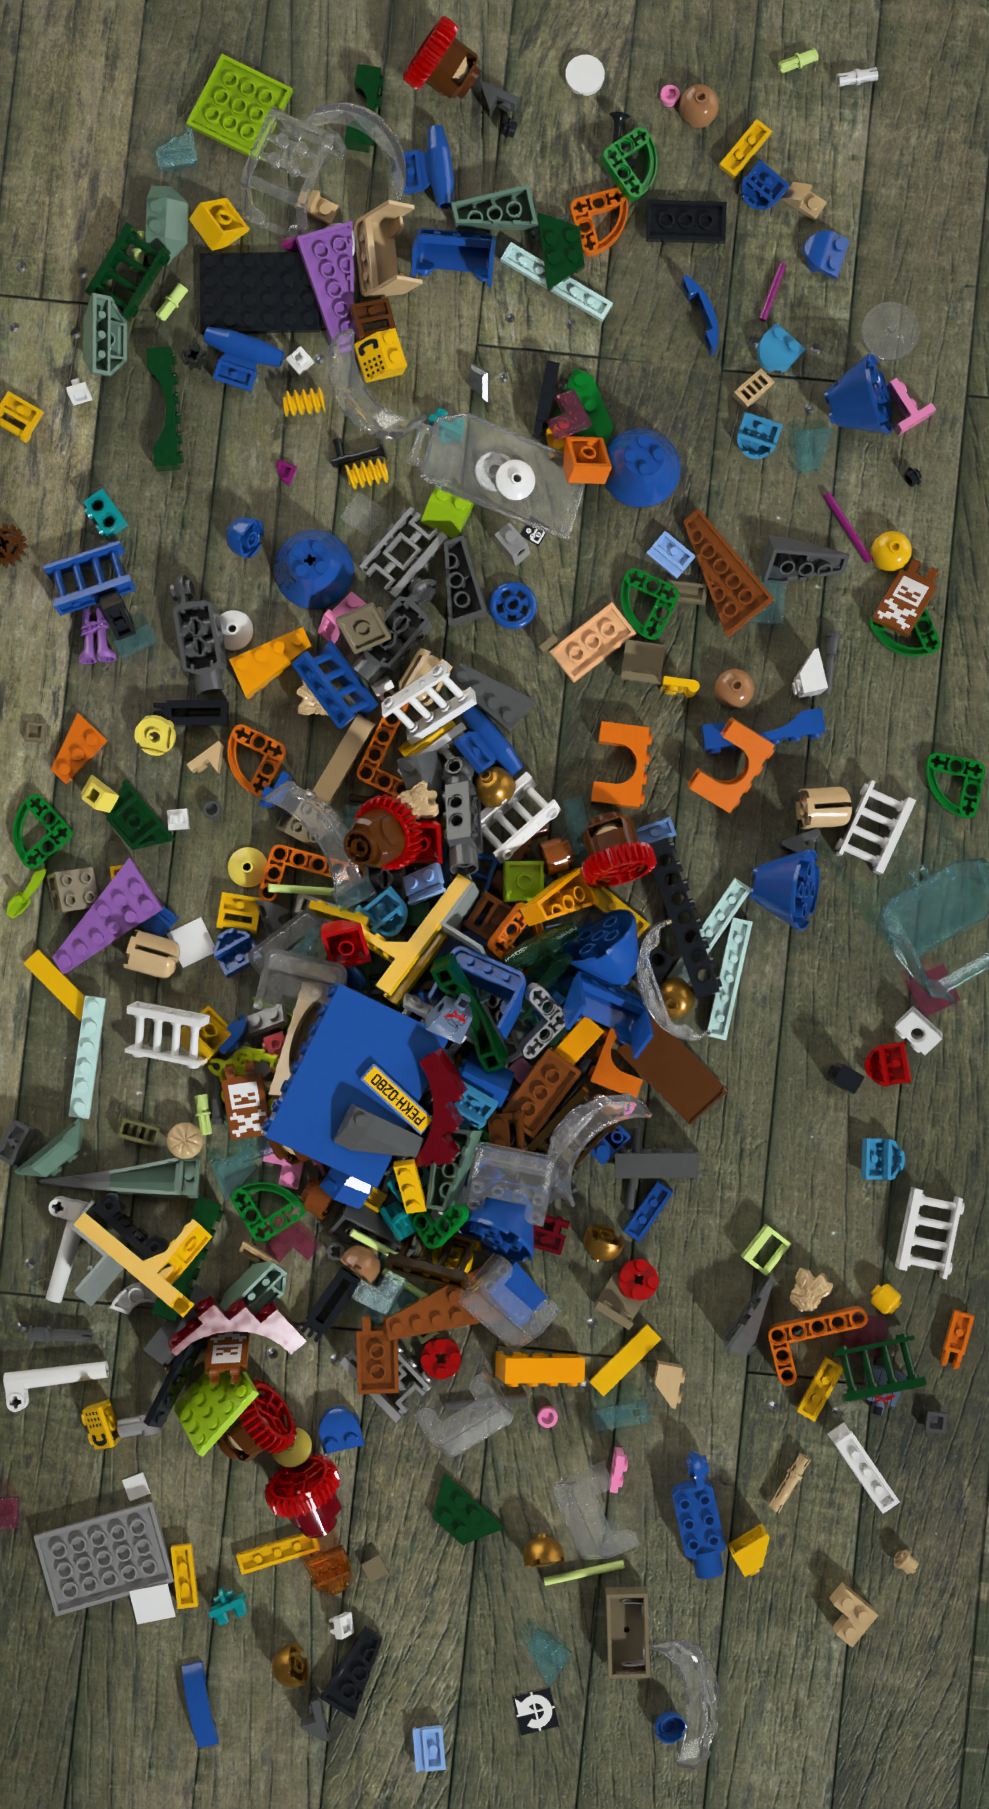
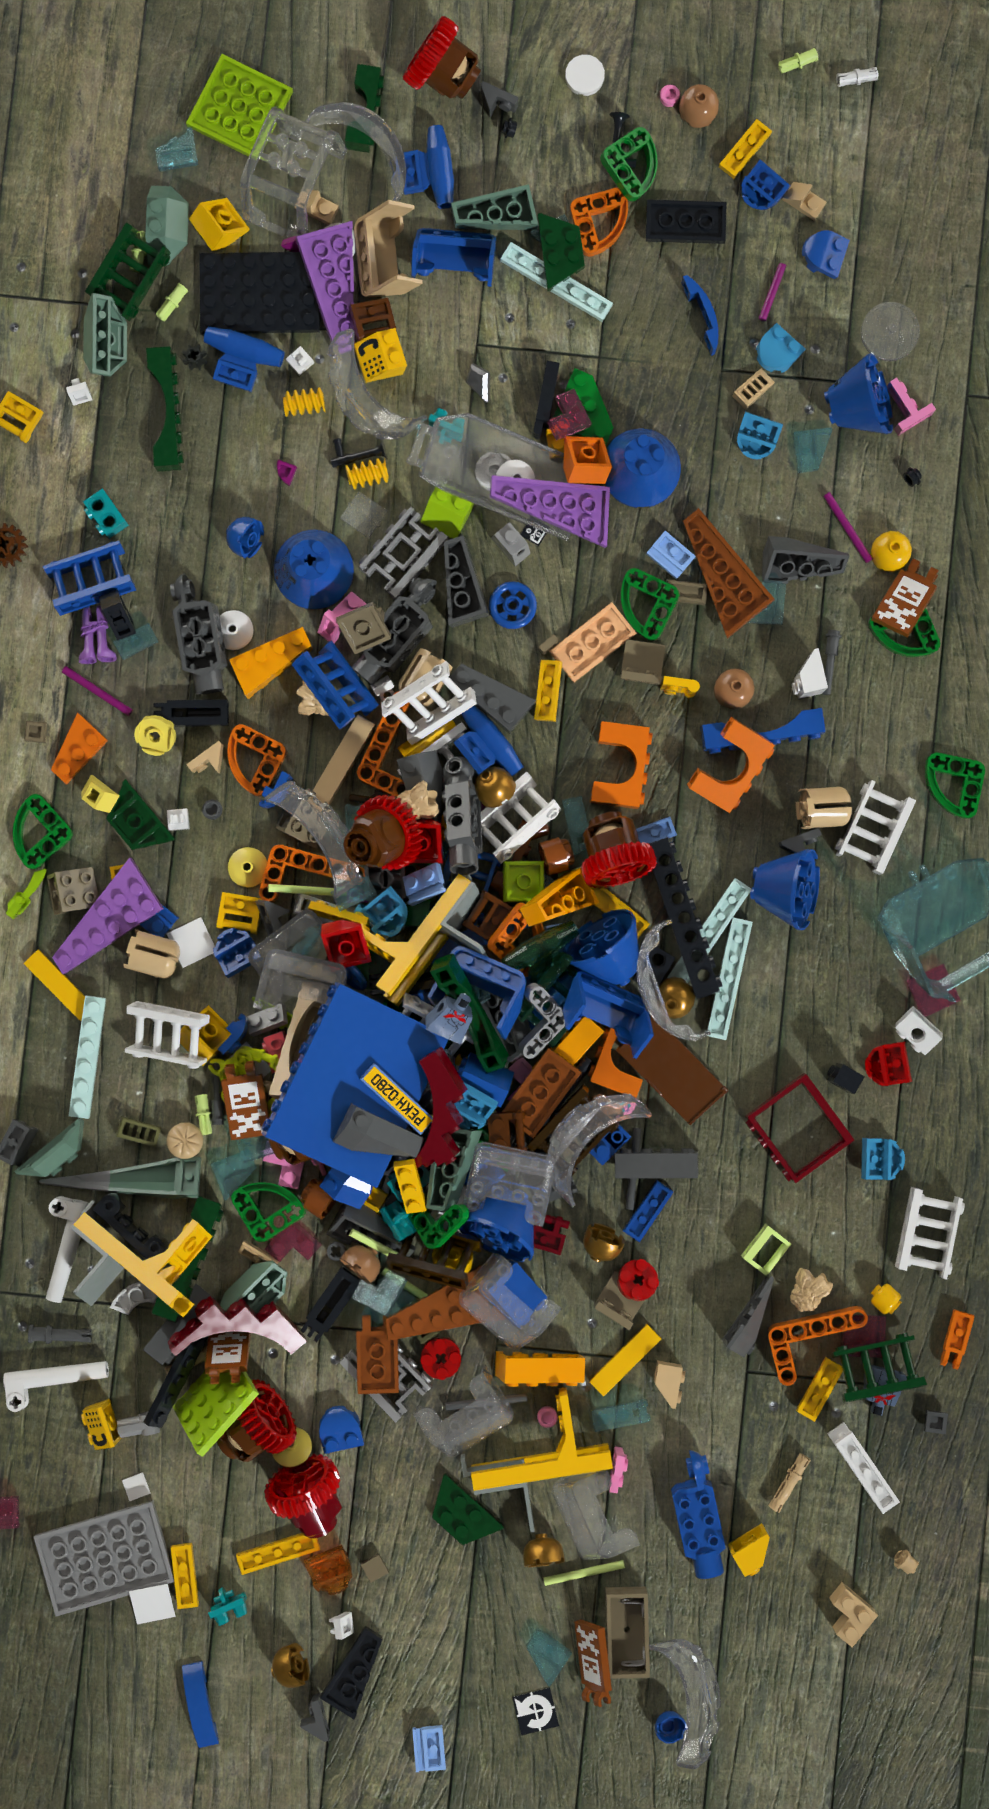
none -> magenta bar [62,666,133,716]
none -> yellow piece [461,1387,613,1532]
none -> medium lavender wing [490,475,610,548]
none -> yellow plate [534,660,562,722]
none -> dark orange tile [574,1619,612,1707]
none -> dark red window [745,1073,854,1183]

